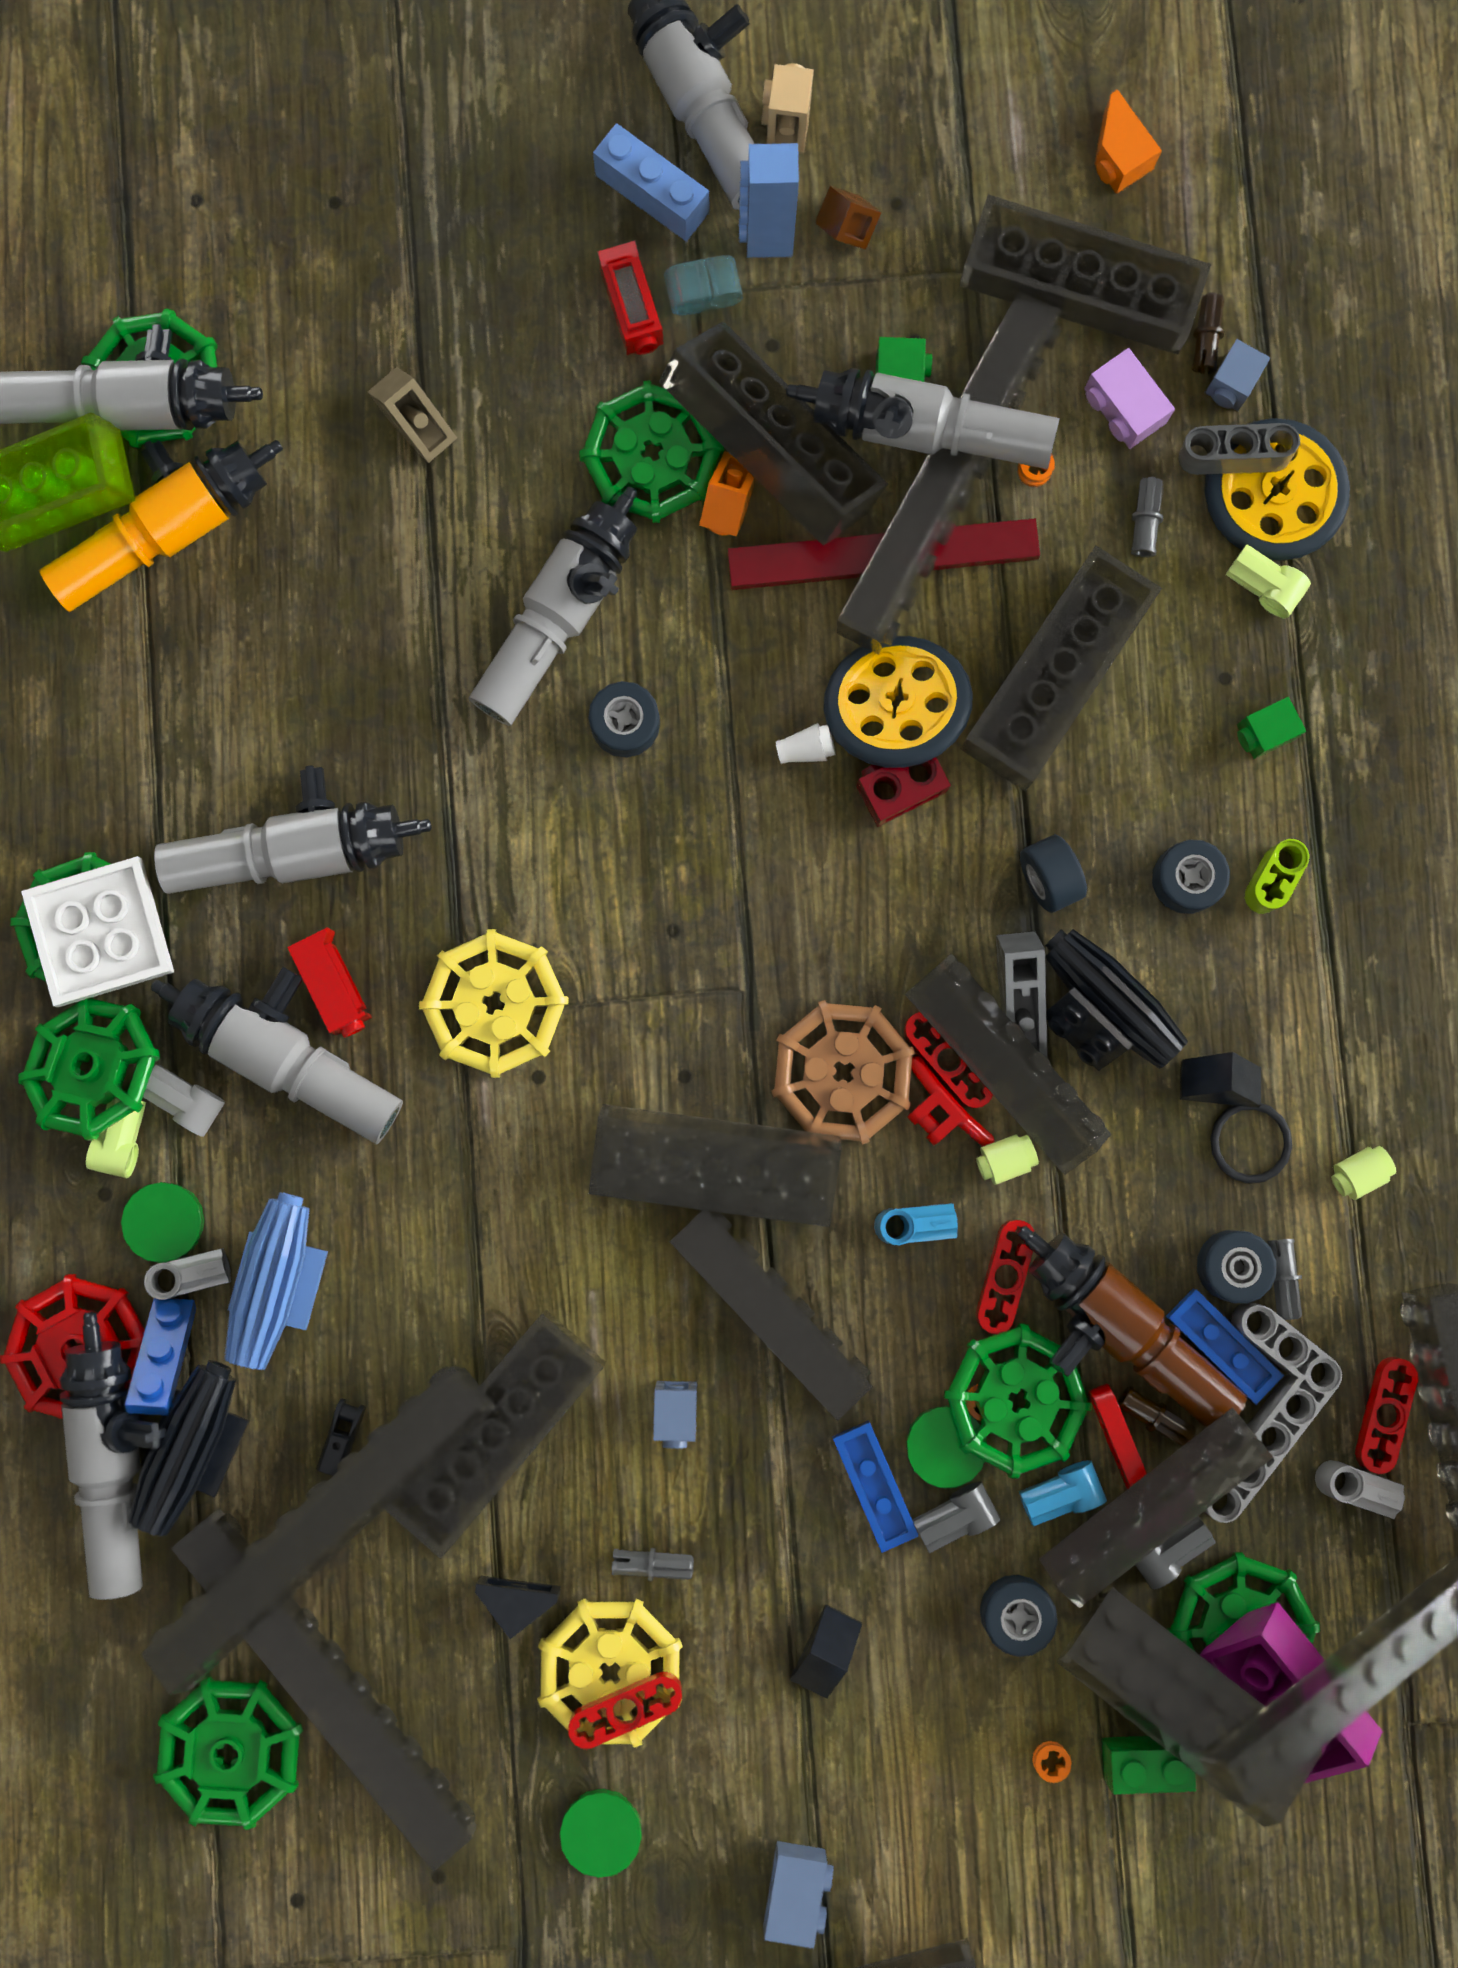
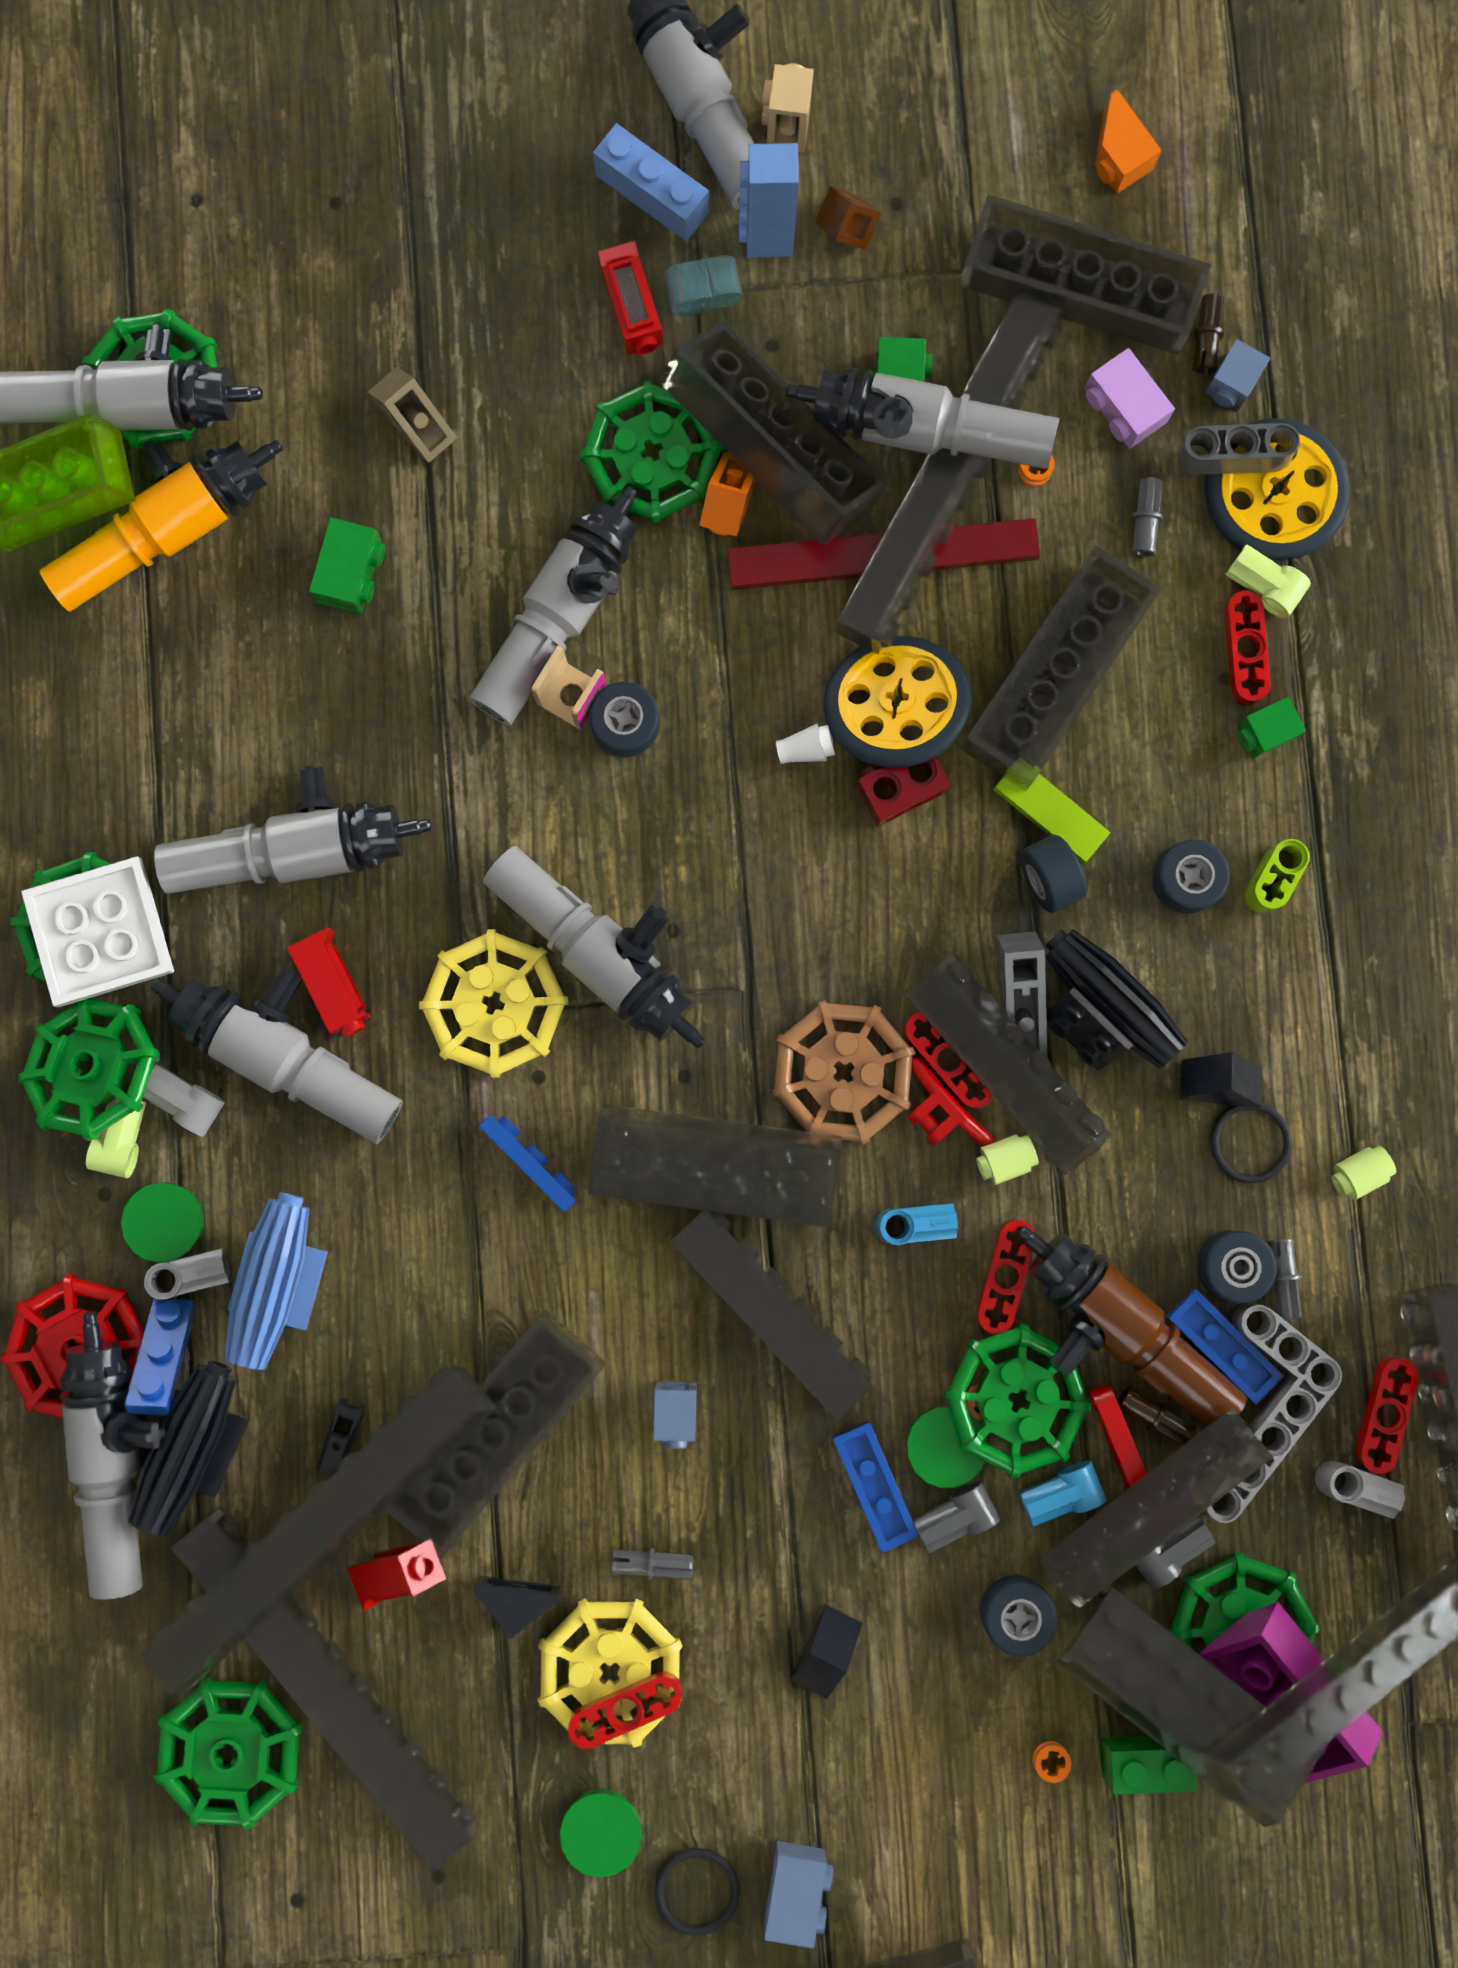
none -> green brick [309,517,385,614]
none -> red window [347,1539,446,1611]
none -> blue plate [479,1114,578,1212]
none -> light grey piece [483,846,705,1048]
none -> tan piece [531,646,607,730]
none -> black piece [655,1848,740,1936]
none -> lime tile [993,758,1111,864]
none -> red beam [1224,590,1271,706]

